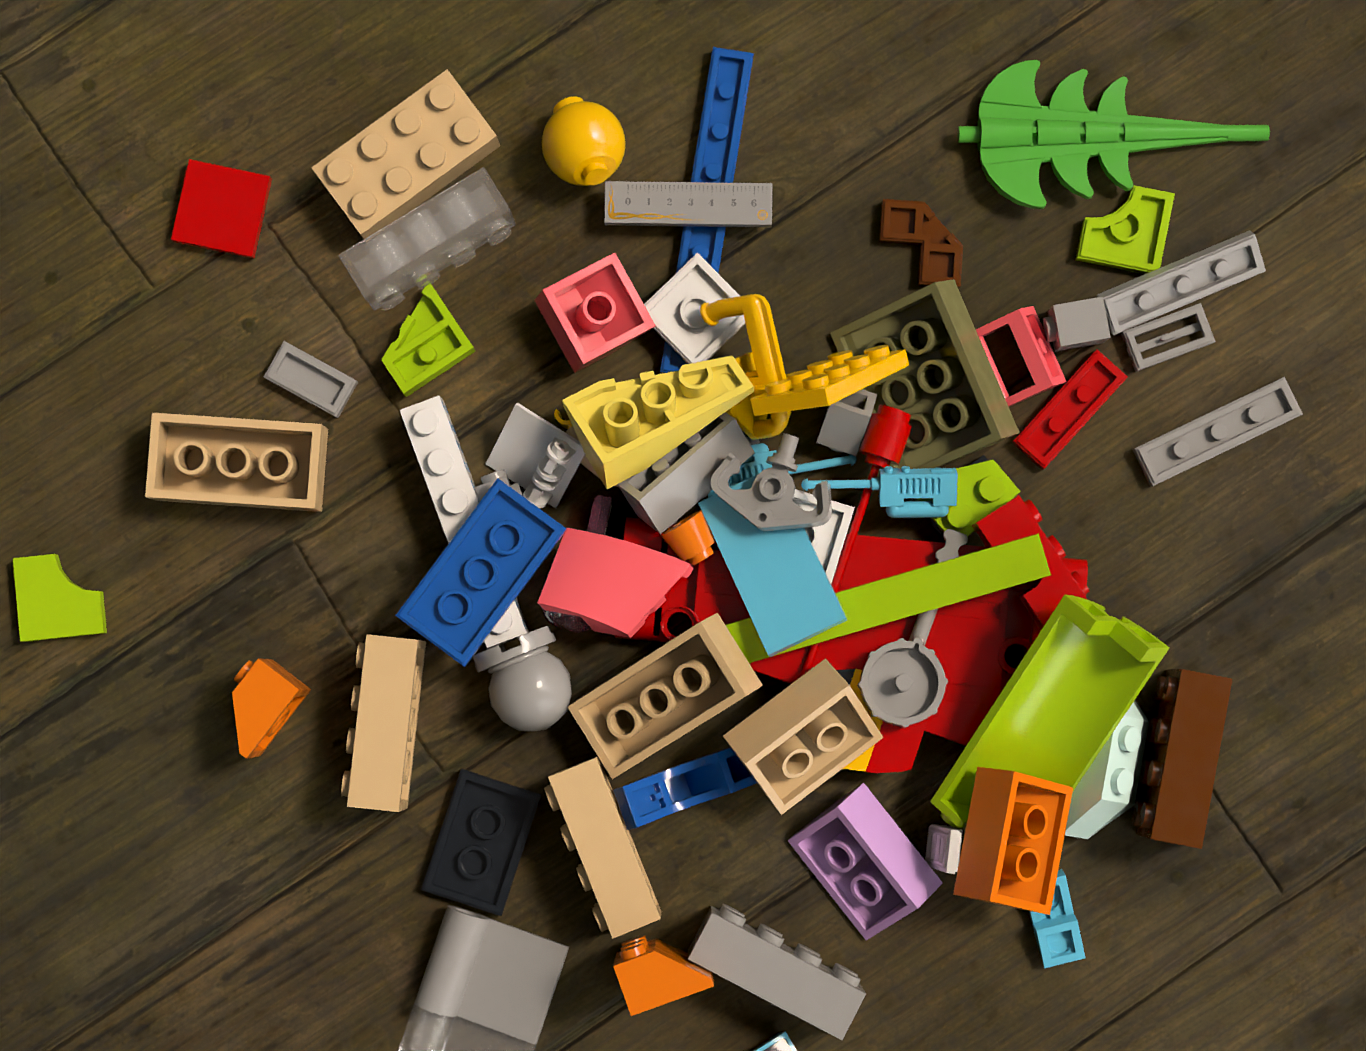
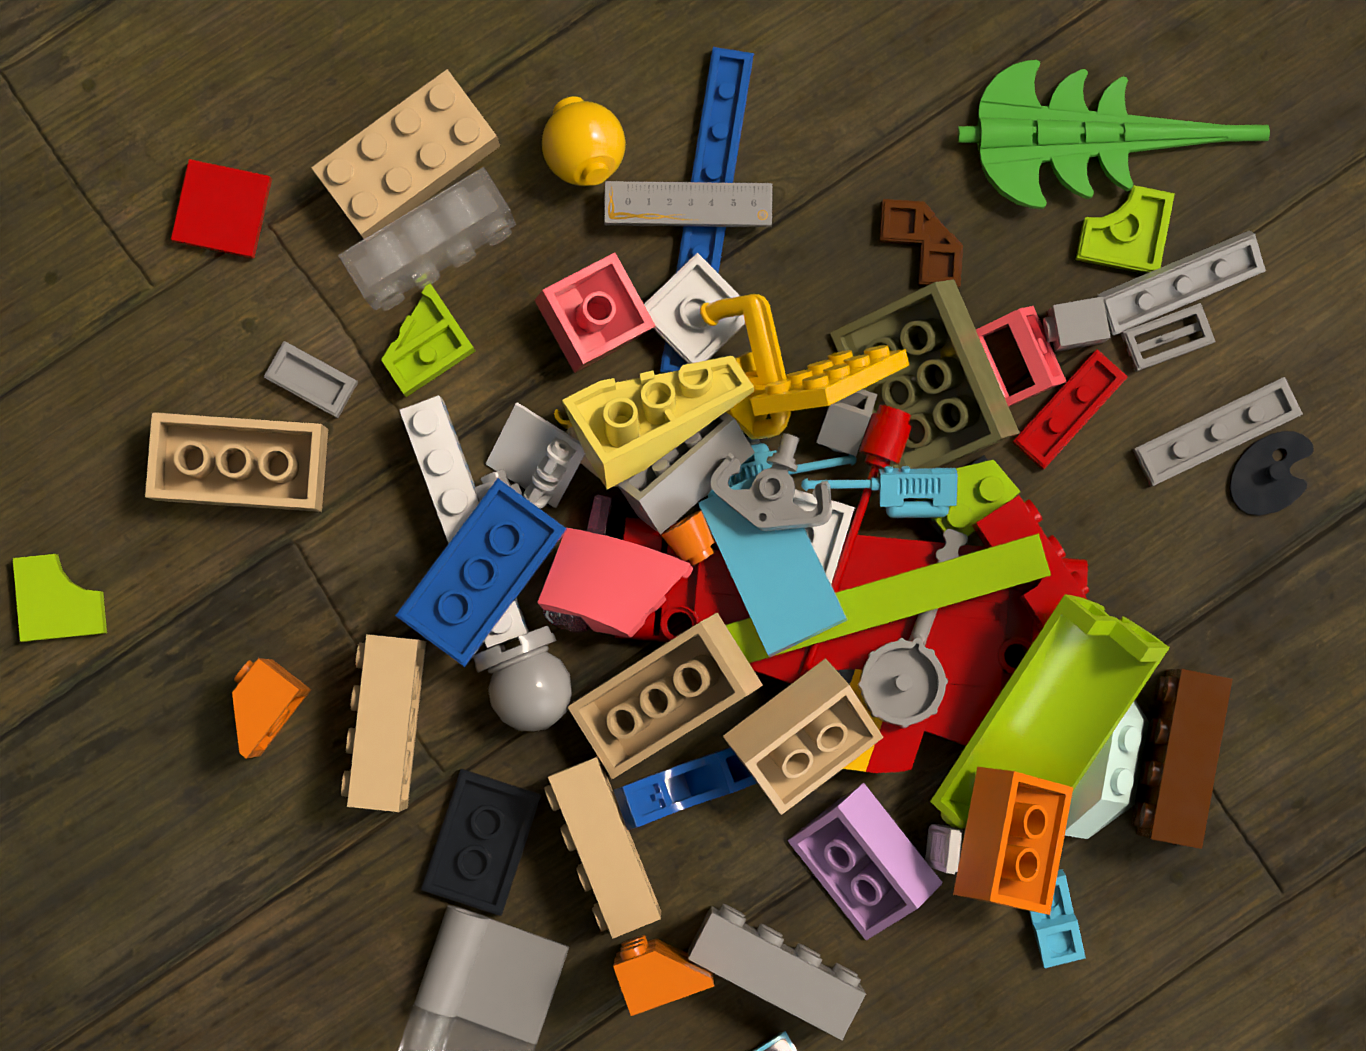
none -> black piece [1229,431,1314,516]

